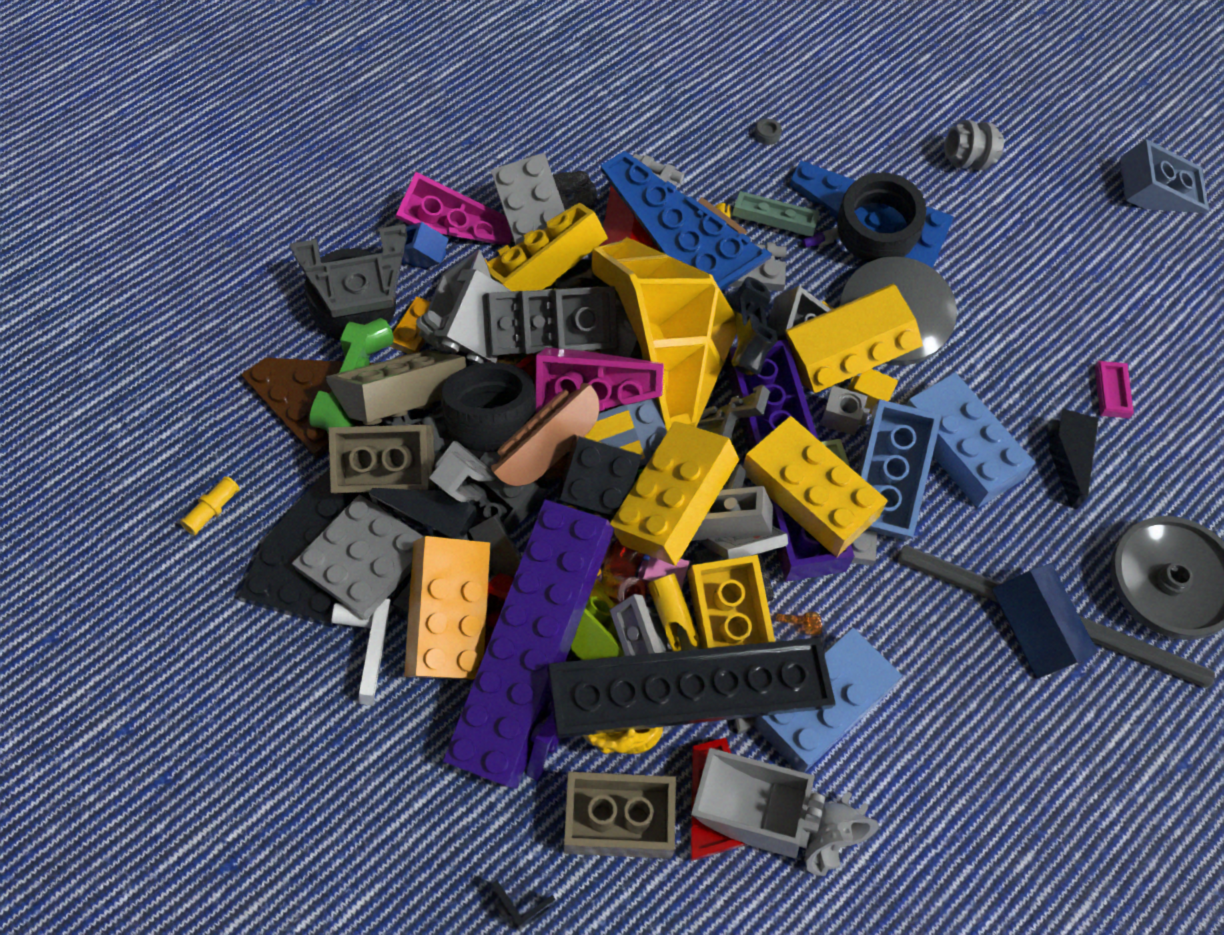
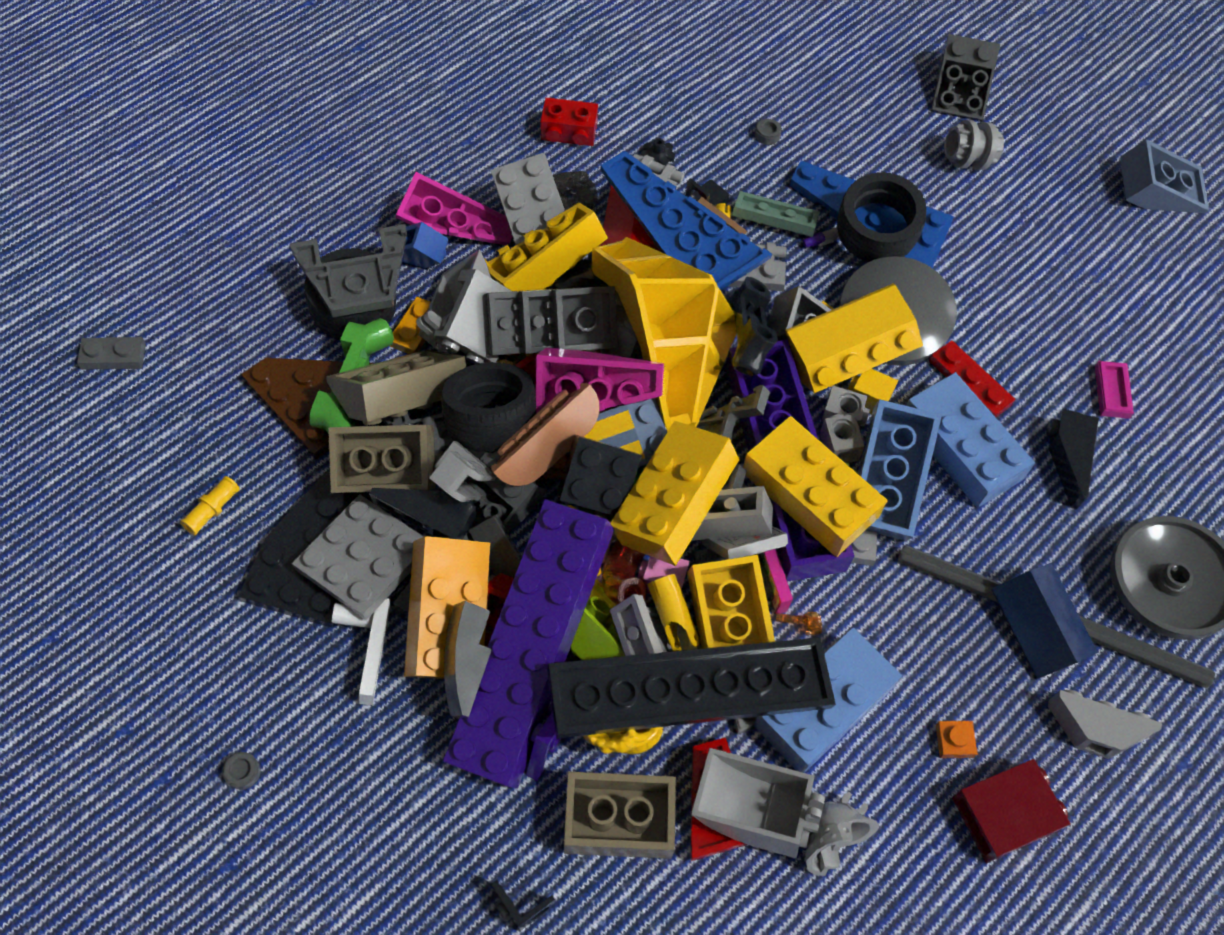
none -> dark grey plate [77,337,146,370]
none -> dark grey tile [222,752,261,790]
none -> dark grey slope [444,601,492,719]
none -> red brick [541,97,598,146]
none -> black plant [641,138,675,166]
none -> black bracket [685,178,730,206]
none -> dark pink tile [758,549,793,615]
none -> light grey brick [819,414,865,463]
none -> red plate [929,340,1016,417]
none -> dark grey slope [931,34,1000,121]
none -> orange plate [935,721,978,758]
none -> dark red brick [952,759,1071,864]
none -> light grey slope [1048,690,1162,759]

